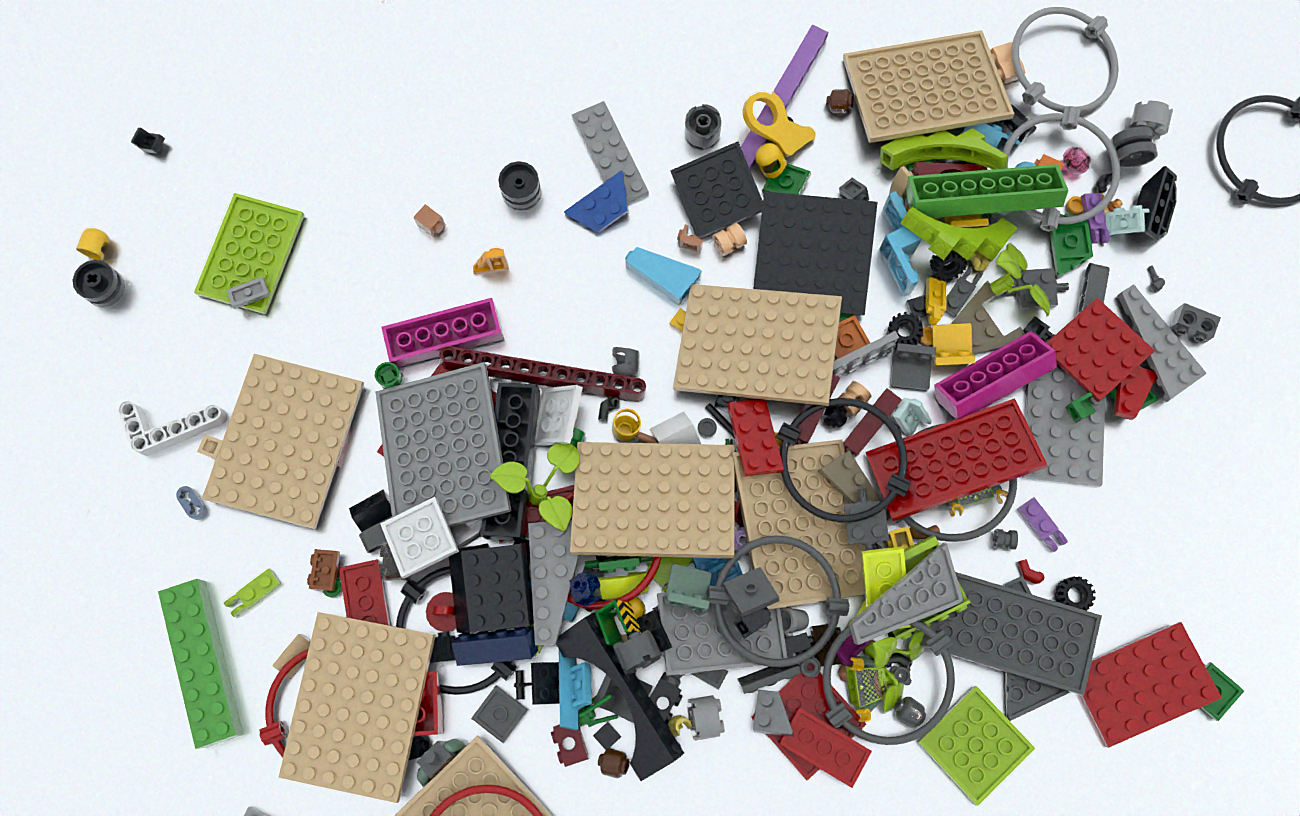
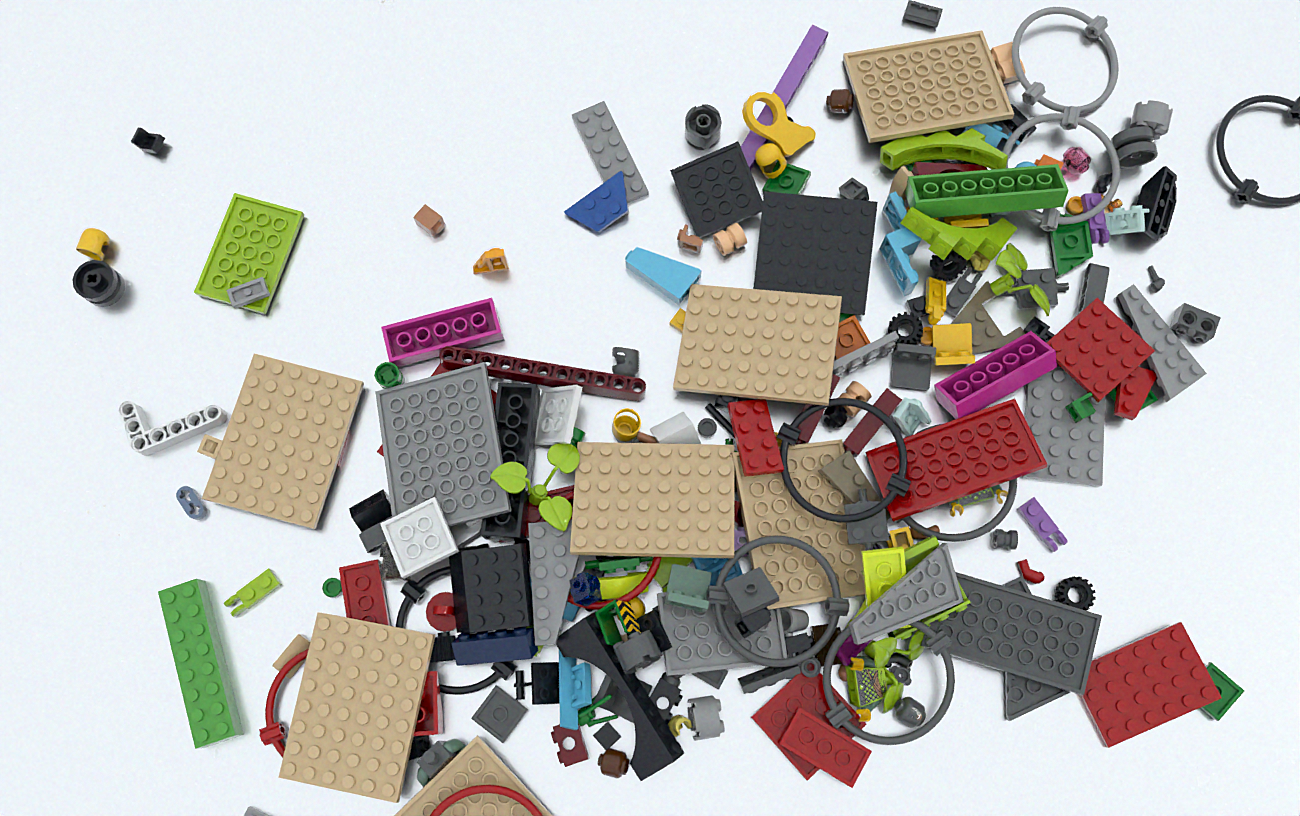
dark orange bracket [307,549,340,591] -> none
black wheel [498,161,541,209] -> none
pearl dark grey arm [598,396,620,422] -> none
flat silver wing [753,690,794,737] -> none
lime plate [917,686,1035,806] -> none
none -> dark grey plate [903,0,943,27]

